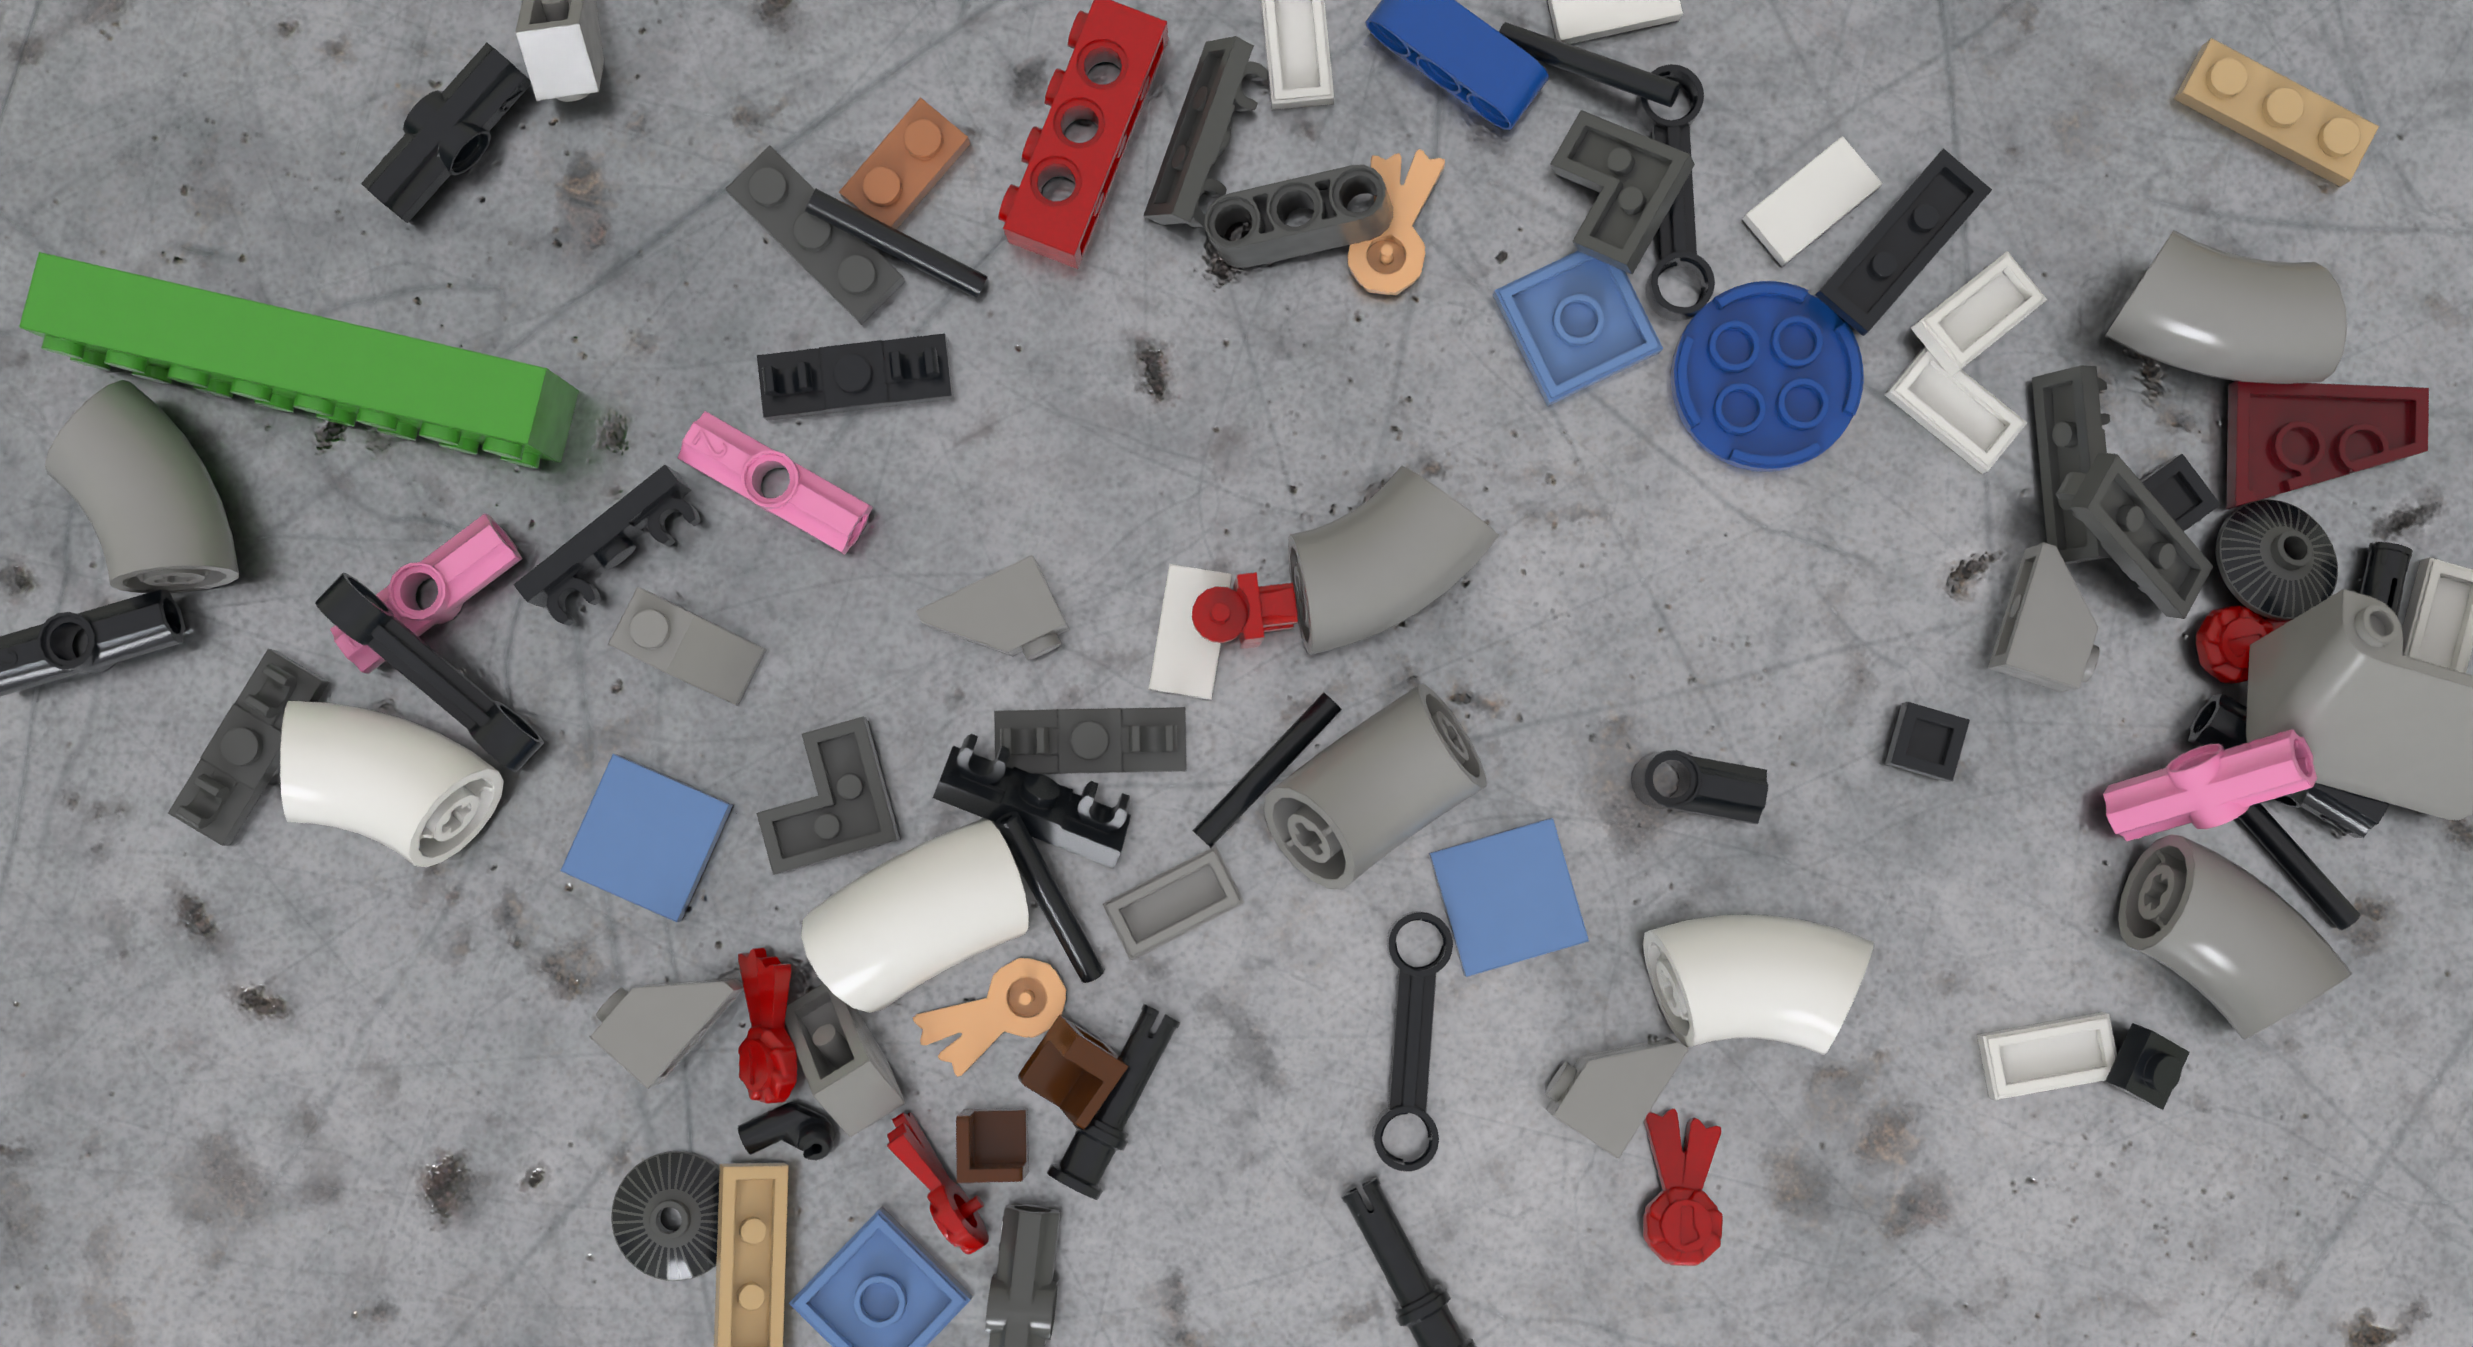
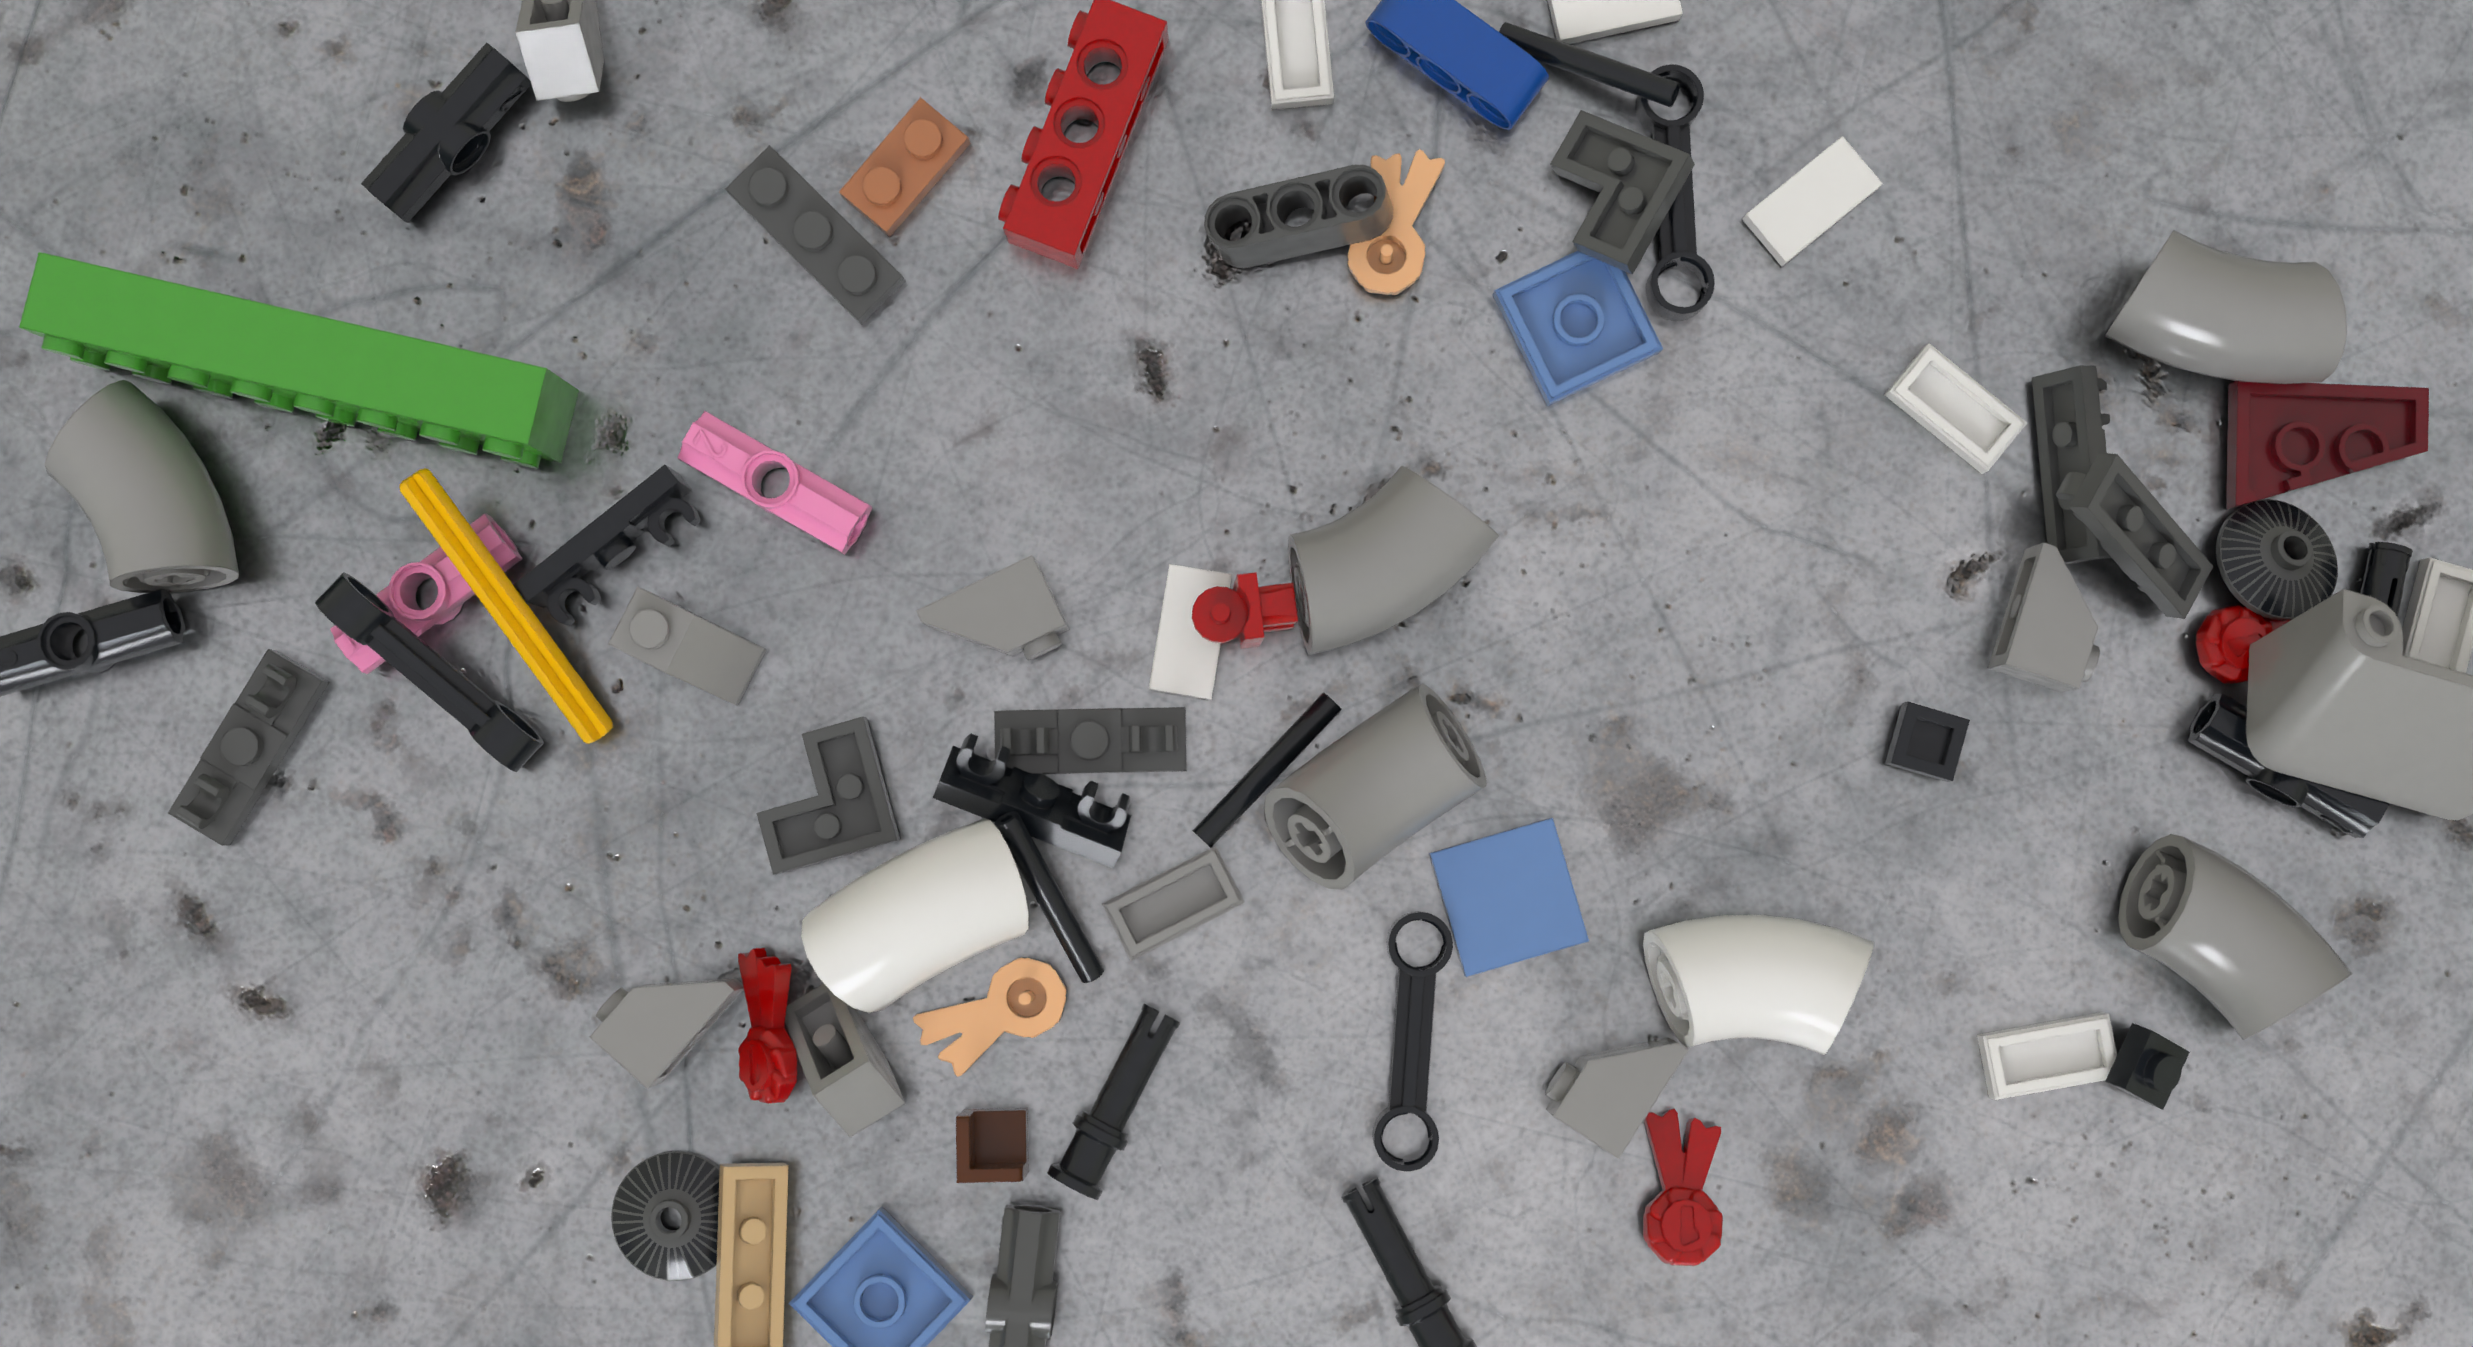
white brick [280,701,504,867] -> none
medium blue tile [560,754,733,922] -> none
black arm [738,1102,835,1160] -> none
black plate [757,333,954,421] -> none
black piece [805,188,988,299] -> none
red piece [887,1112,989,1255] -> none
reddish brown panel [1018,1015,1129,1129] -> none
dark grey plate [1143,36,1269,228] -> none
black piece [1632,750,1769,824] -> none
blue tile [1671,281,1864,472] -> none
black plate [1815,148,1992,336] -> none
white tile [1911,251,2047,377] -> none
bright pink piece [2103,729,2317,841] -> none
black plate [2141,453,2221,531] -> none
tan plate [2174,38,2379,187] -> none
black piece [2238,803,2360,930] -> none
none -> yellow axle [399,468,613,744]

